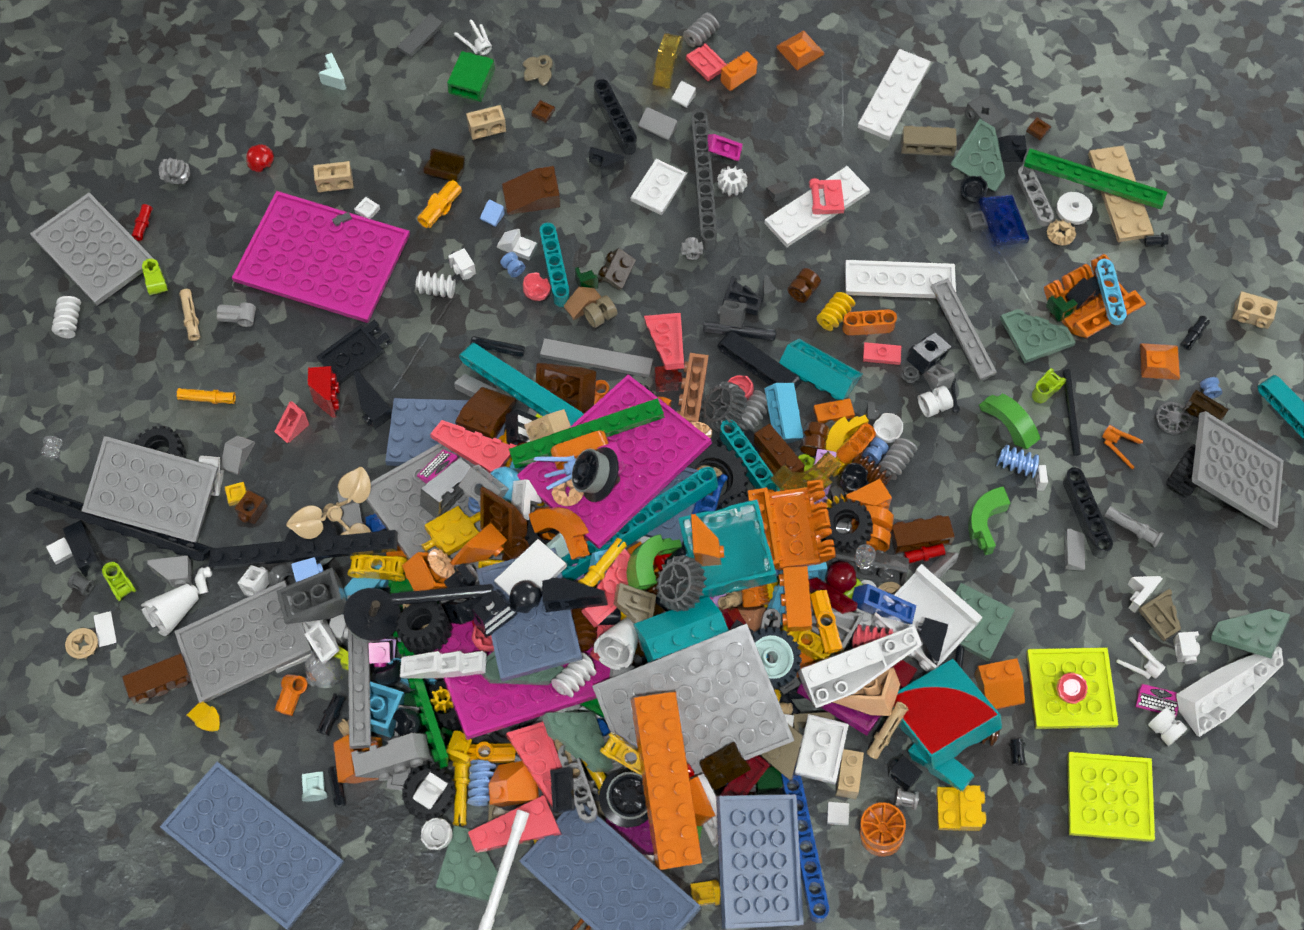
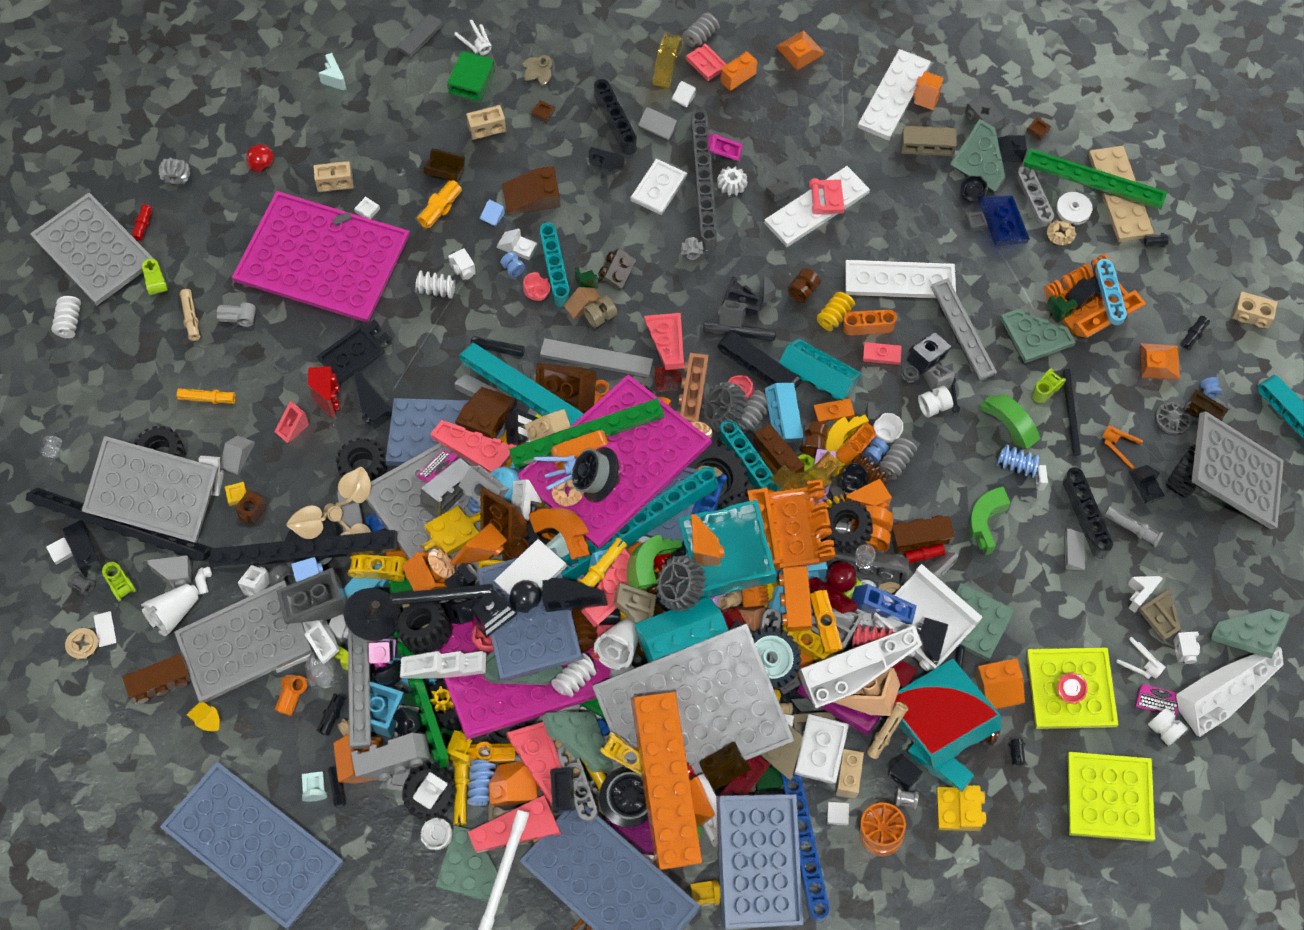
none -> black tyre [336,438,387,482]
none -> orange brick [913,71,944,110]
none -> black slope [1129,465,1165,505]

